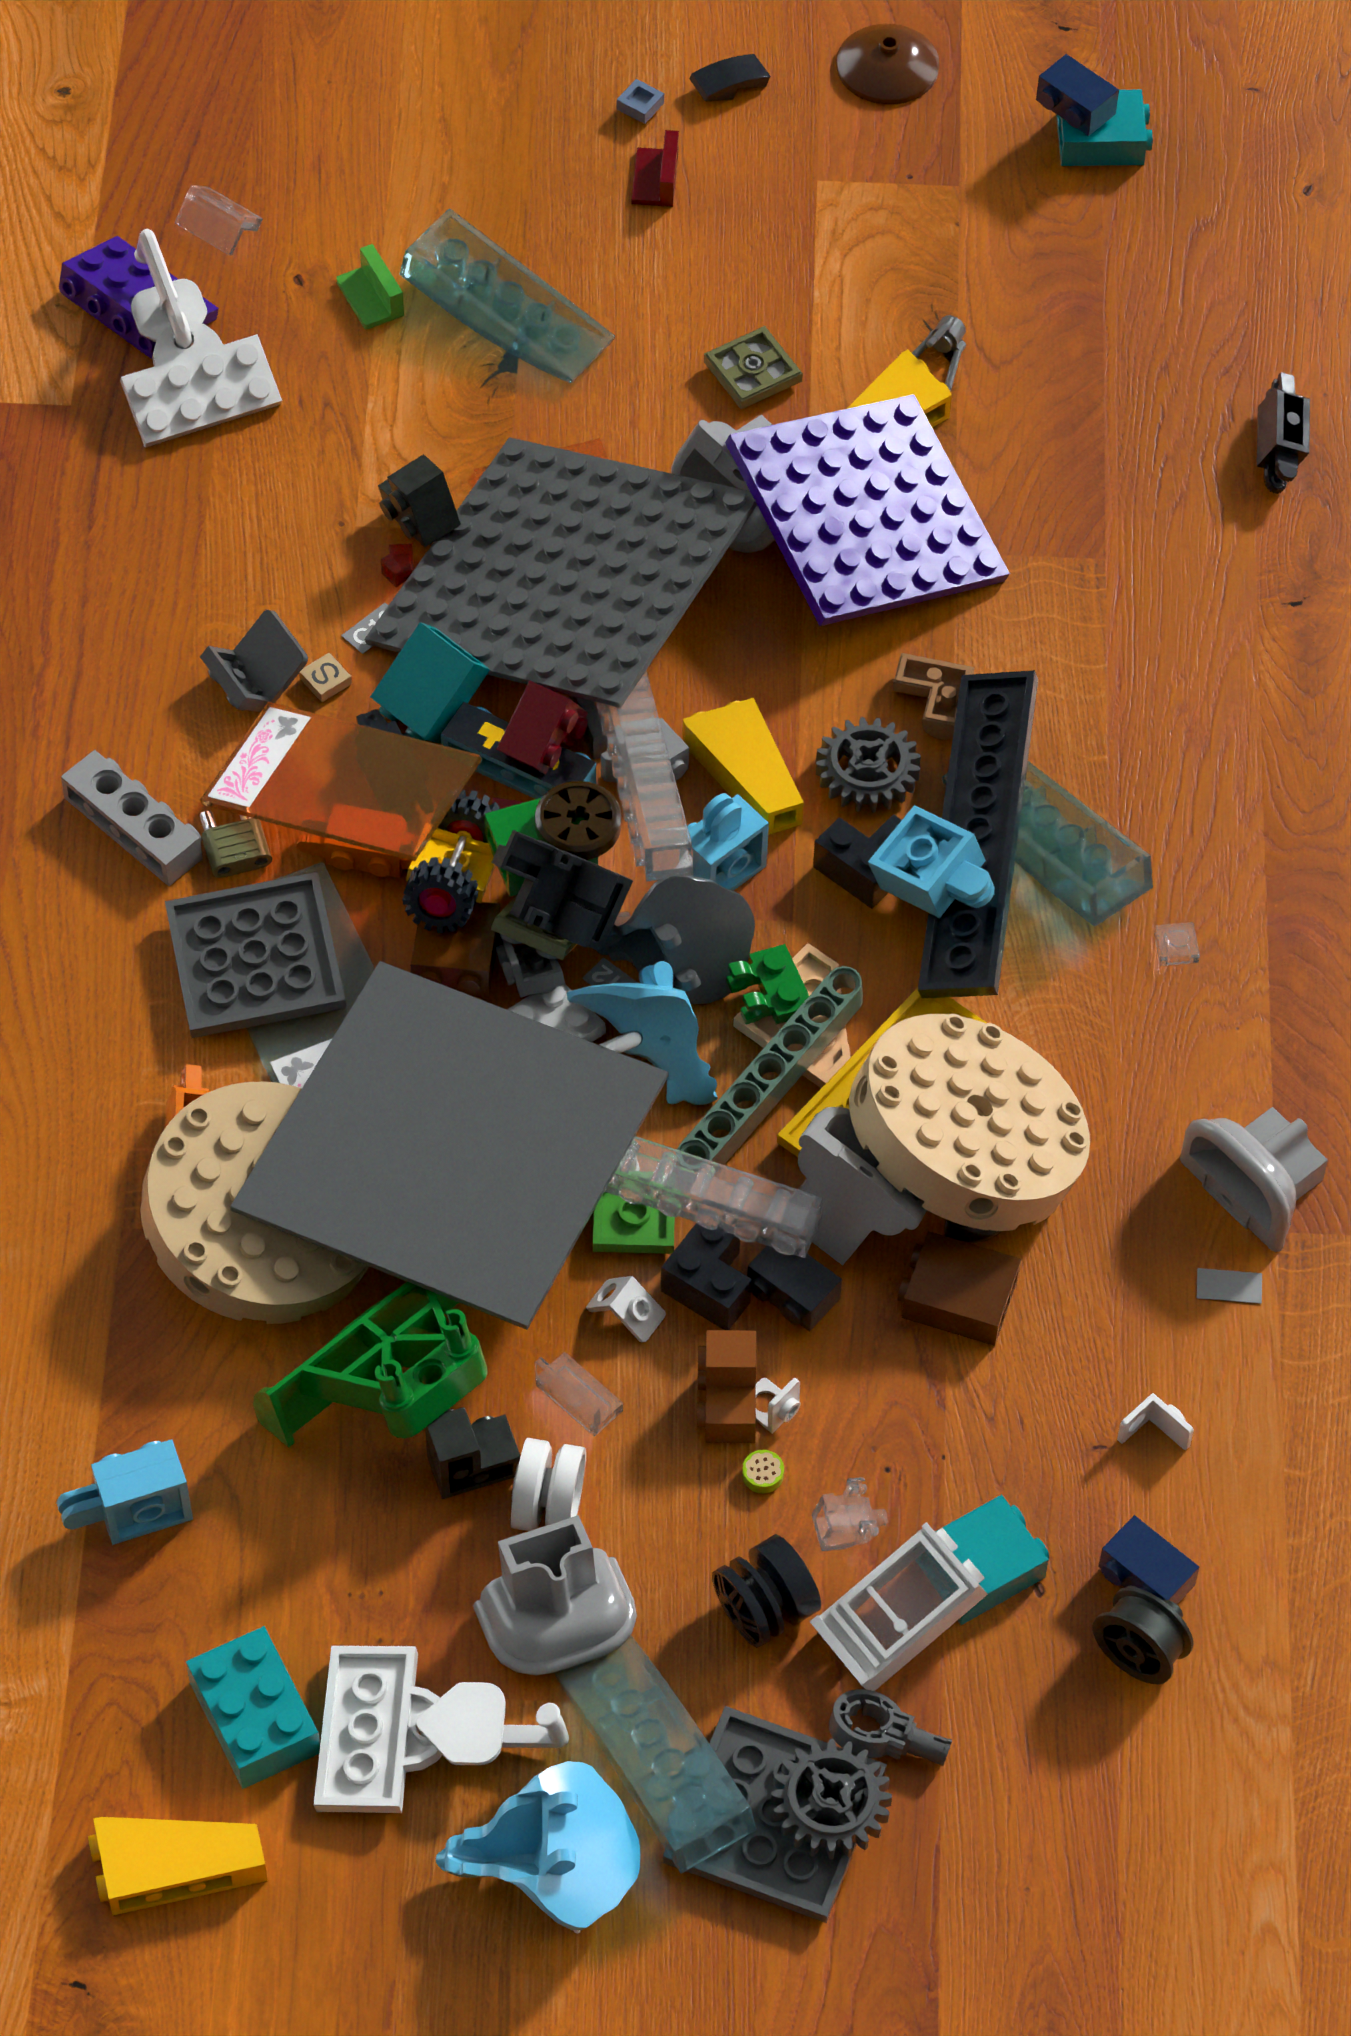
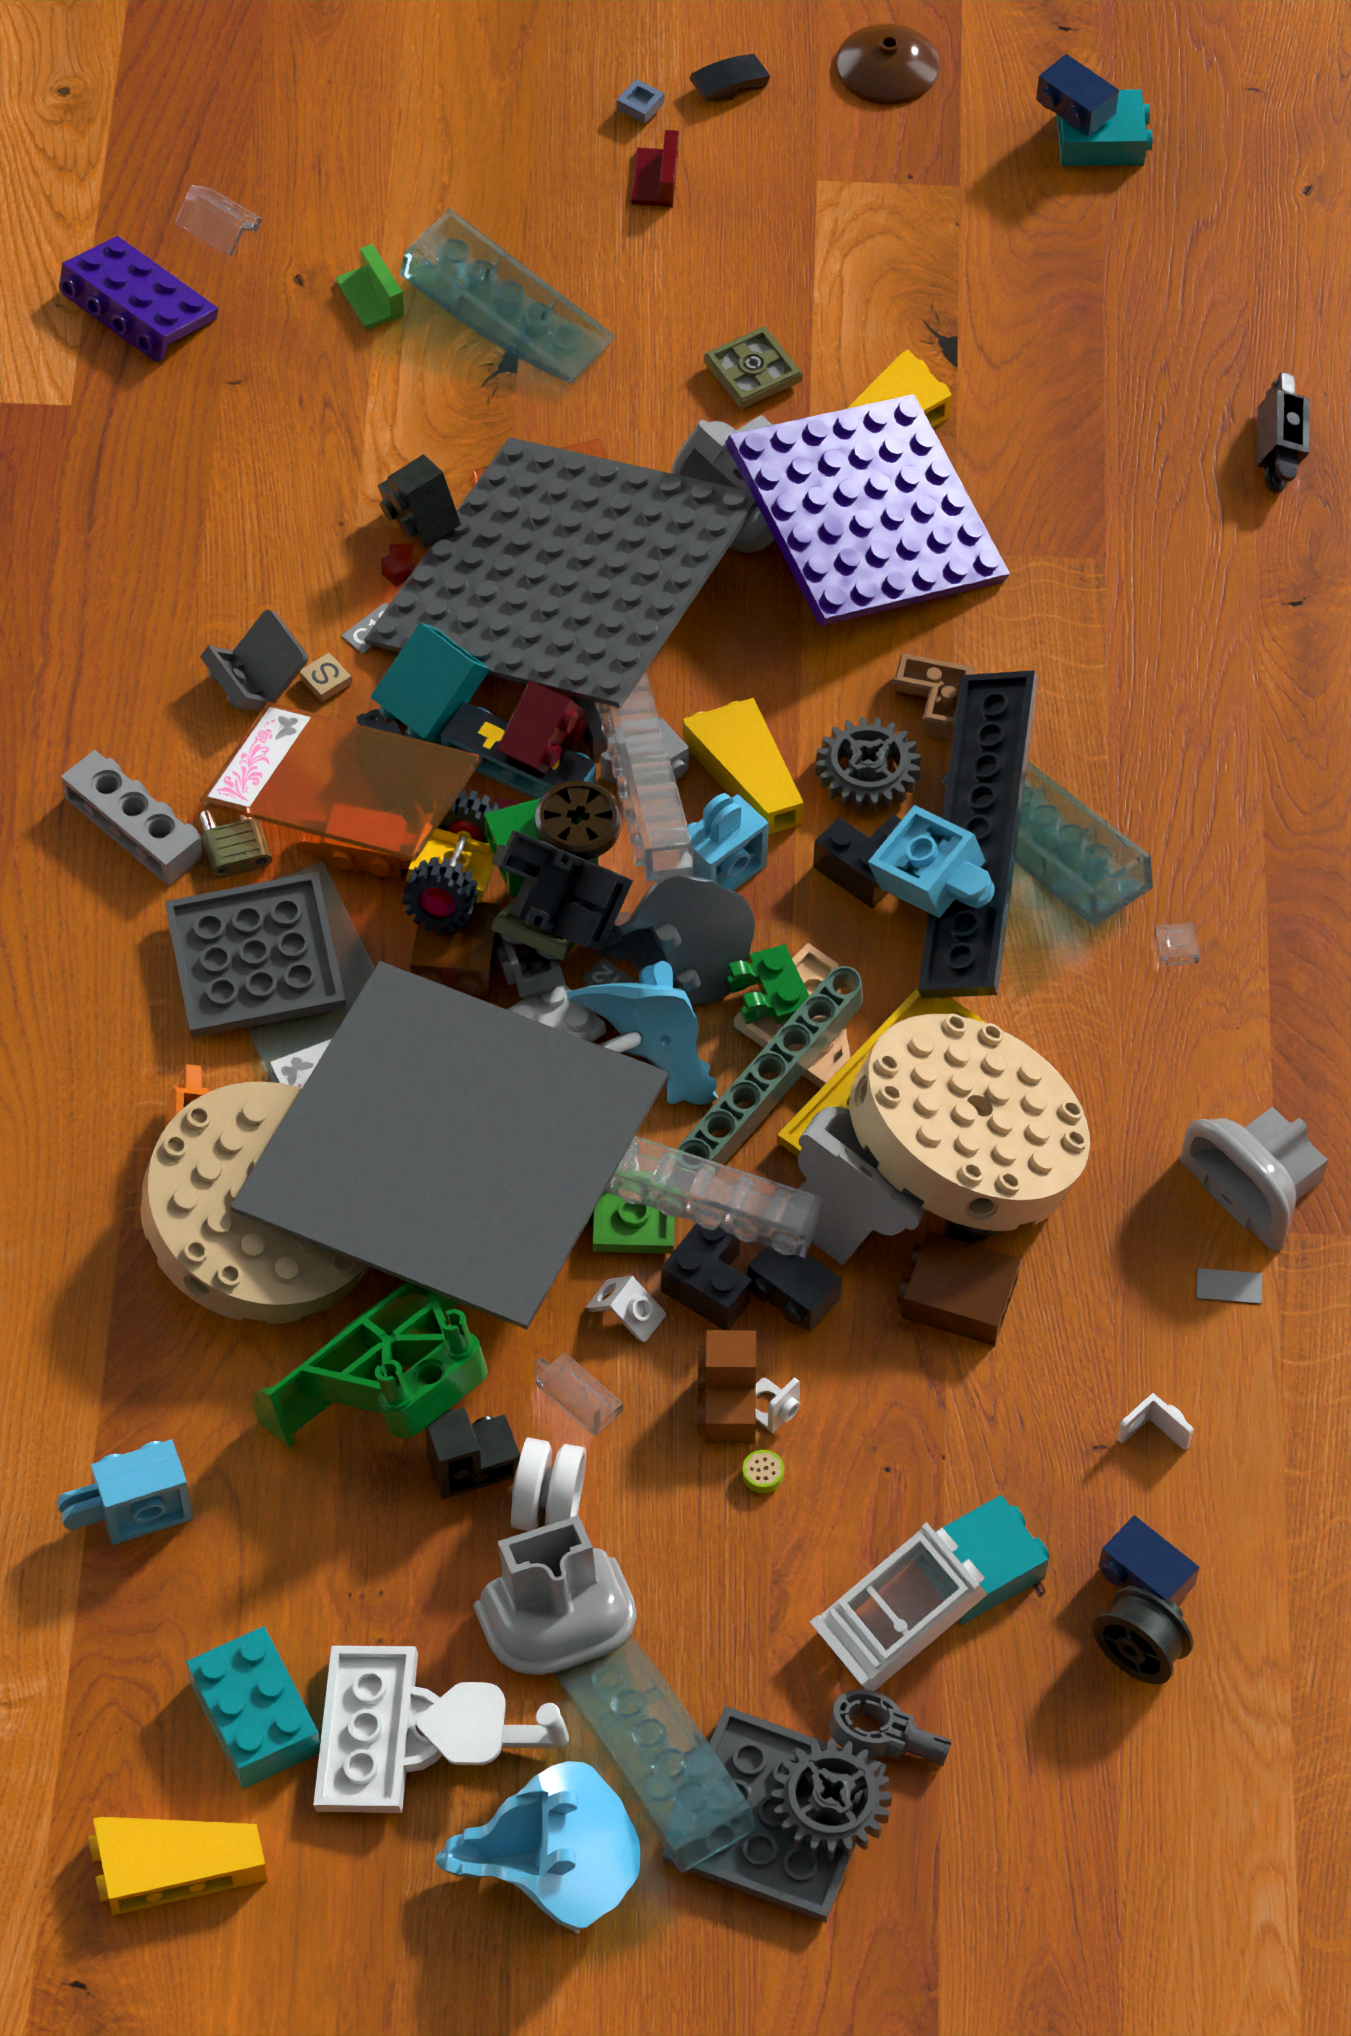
white plate [120,229,282,448] -> none
black wheel [712,1534,822,1648] -> none
clear piece [811,1477,887,1551] -> none
dark grey plant [912,315,966,391] -> none

